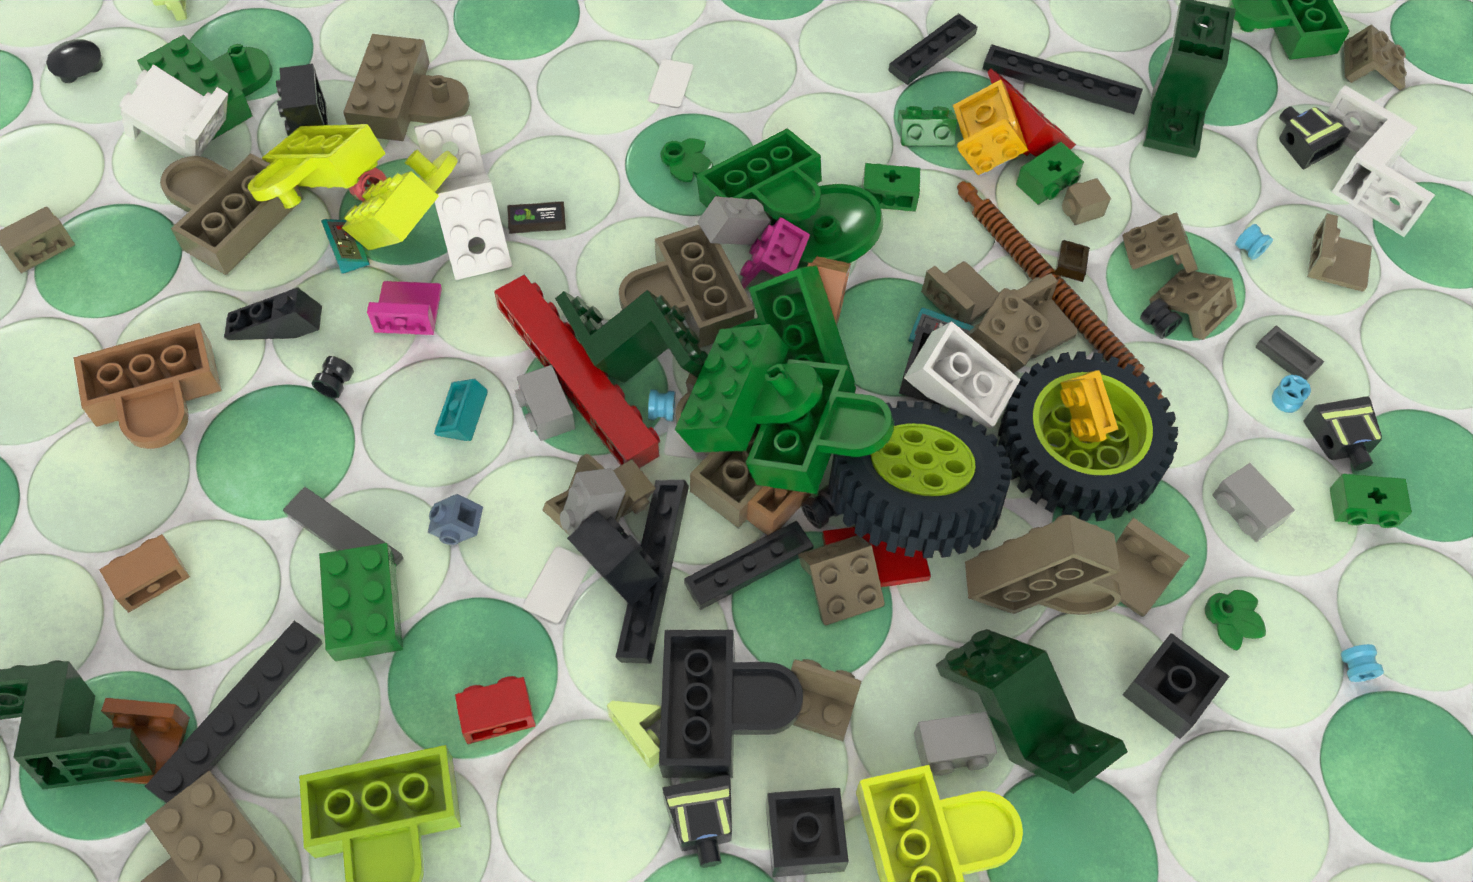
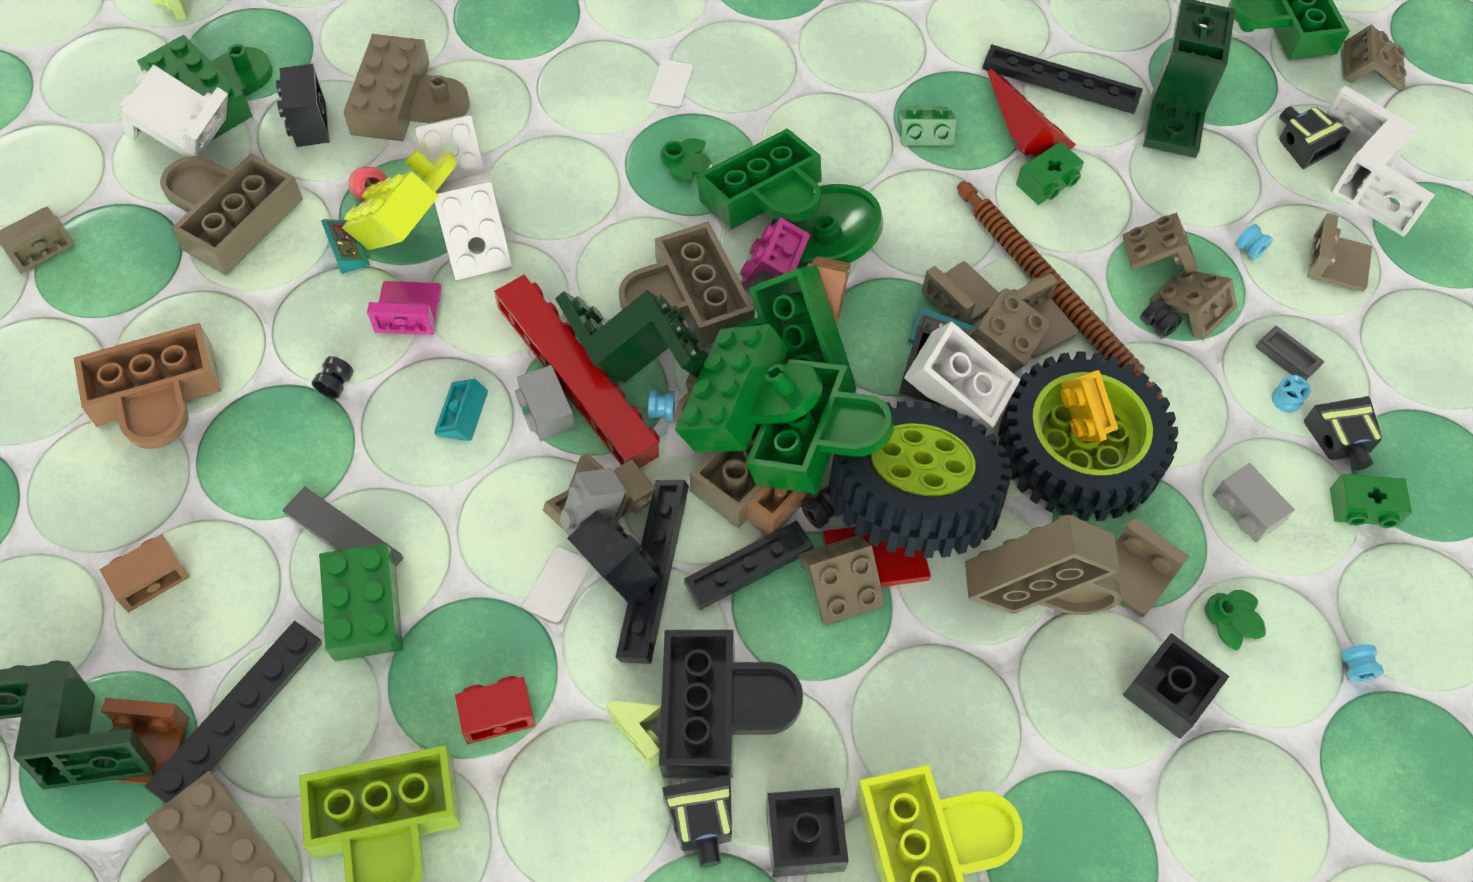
black dish [46,39,103,83] -> none
black slope [224,287,322,340] -> none
neon yellow brick [248,124,385,209] -> none
sand blue brick [427,494,483,545] -> none
tile [507,201,566,234] -> none
light grey brick [697,197,771,245] -> none
dark tan bracket [791,659,861,741] -> none
green brick [862,163,921,212] -> none
black plate [888,13,978,85] -> none
light grey brick [914,712,997,776] -> none
dark green bracket [936,629,1128,794] -> none
yellow bracket [953,80,1028,175] -> none
dark brown tile [1055,240,1090,282] -> none
dark tan brick [1062,178,1111,225] -> none

